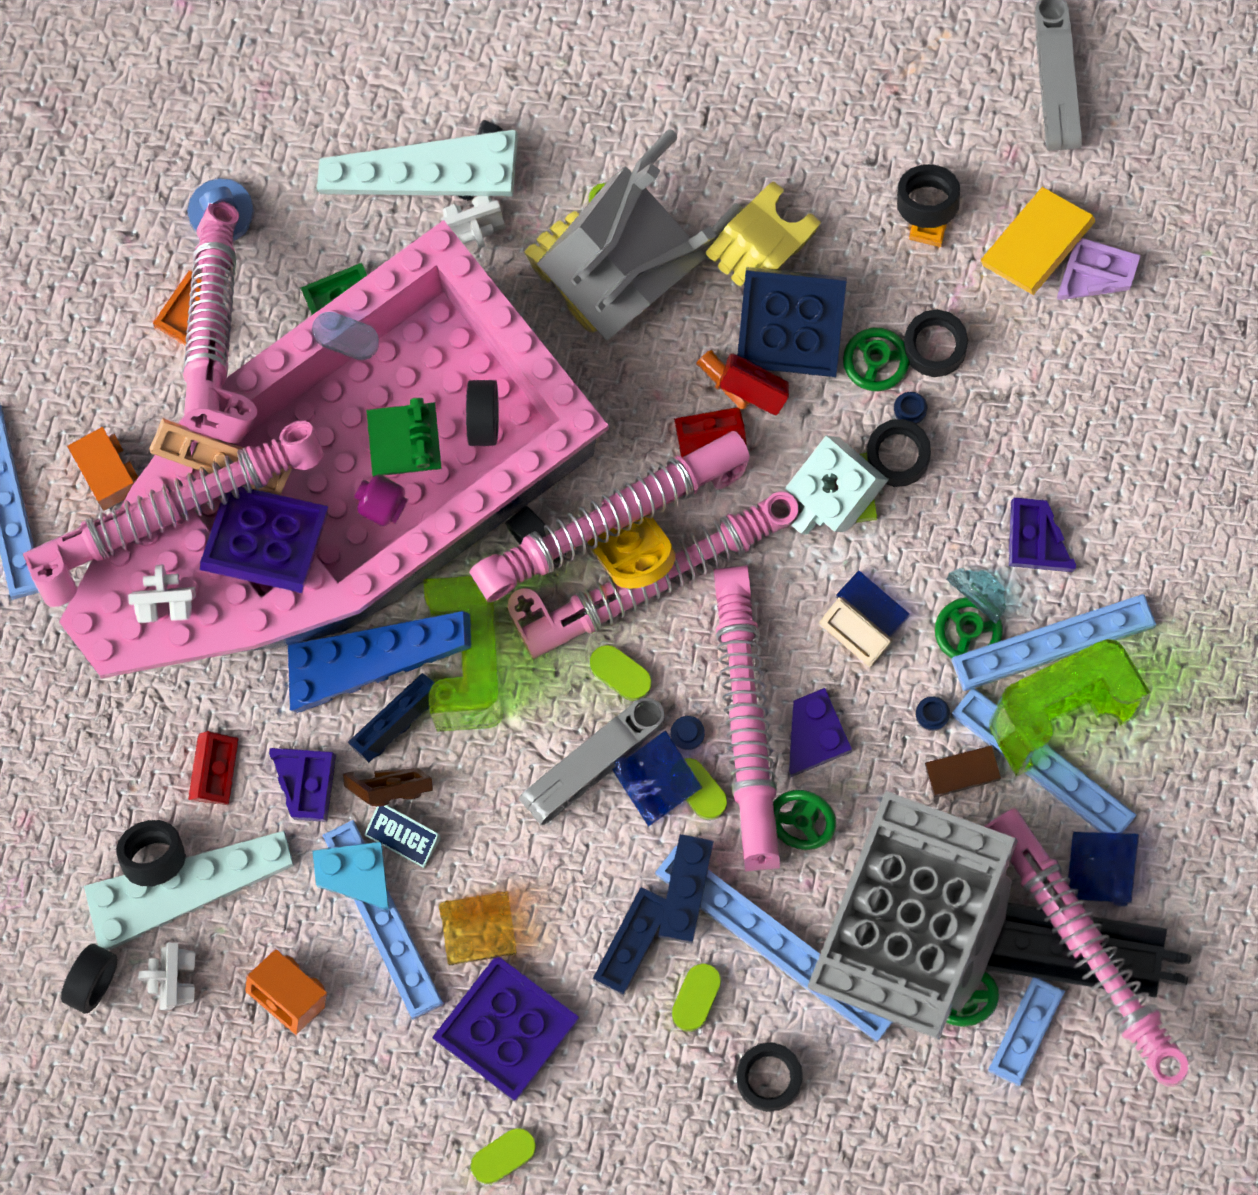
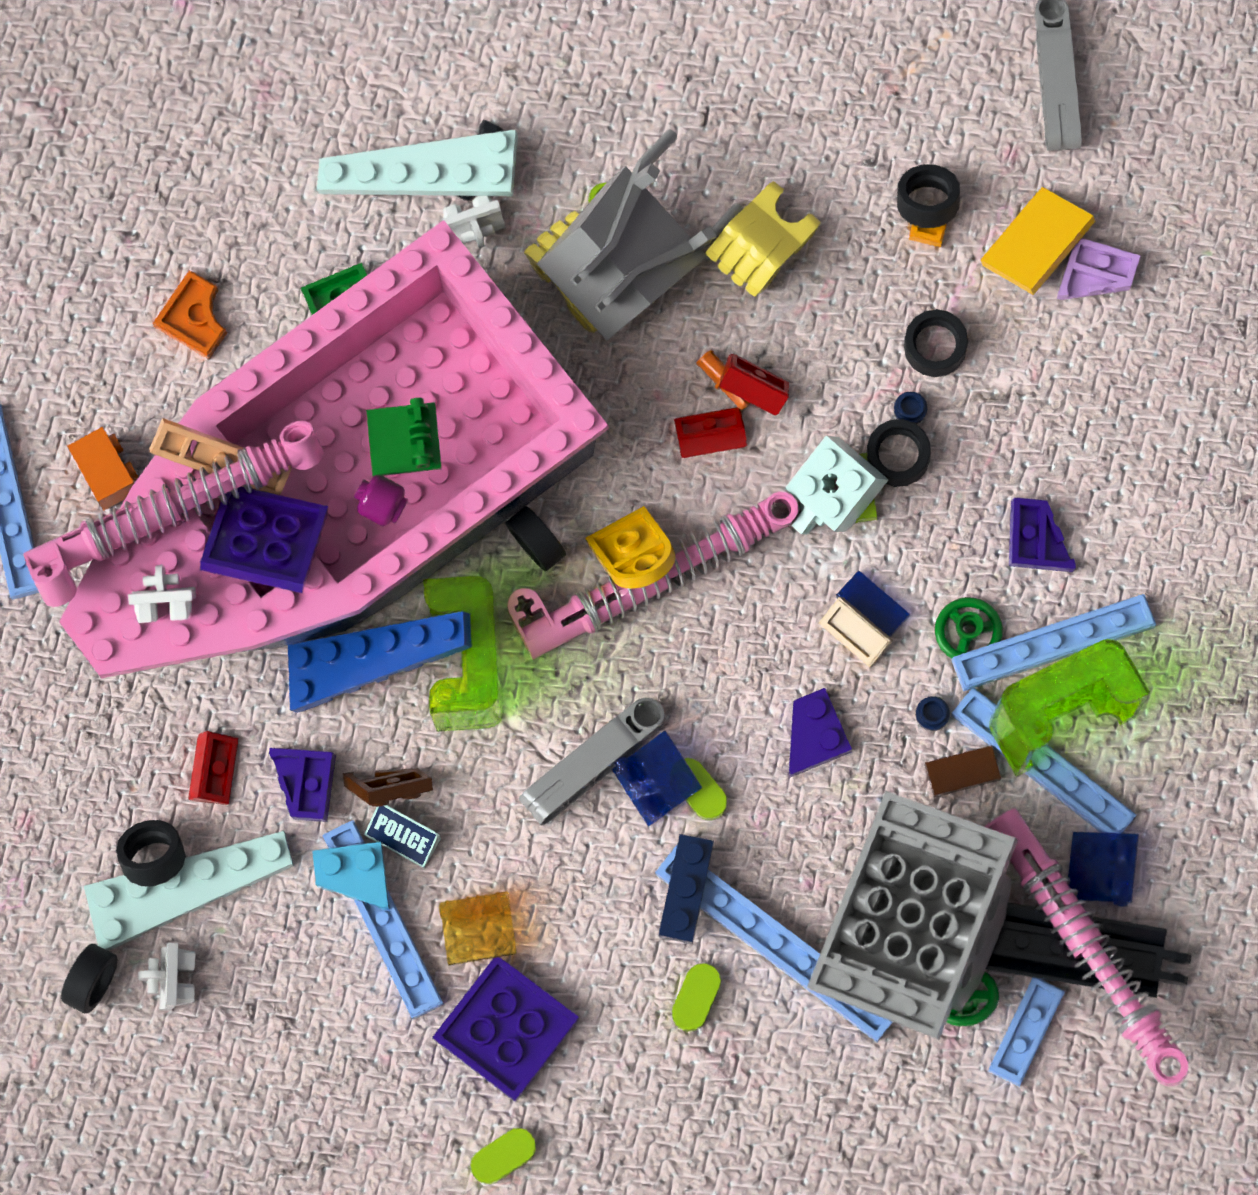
bright pink piece [183,201,257,443] -> none
medium blue tile [187,178,254,241] -> none
orange brick [245,949,327,1035] -> none
clear light blue tile [312,312,379,360] -> none
dark blue plate [348,673,444,763] -> none
black tyre [466,380,499,446] -> none
bright pink piece [470,431,749,602] -> none
lime tile [590,645,651,701] -> none
dark blue plate [592,887,666,996] -> none
dark blue plate [670,716,705,750] -> none
bright pink piece [714,566,780,872] -> none
black tyre [736,1042,803,1112] -> none
dark blue plate [737,267,847,377] -> none
green piece [773,790,836,850] -> none
green piece [843,327,910,391] -> none
clear light blue tile [946,568,1006,624] -> none

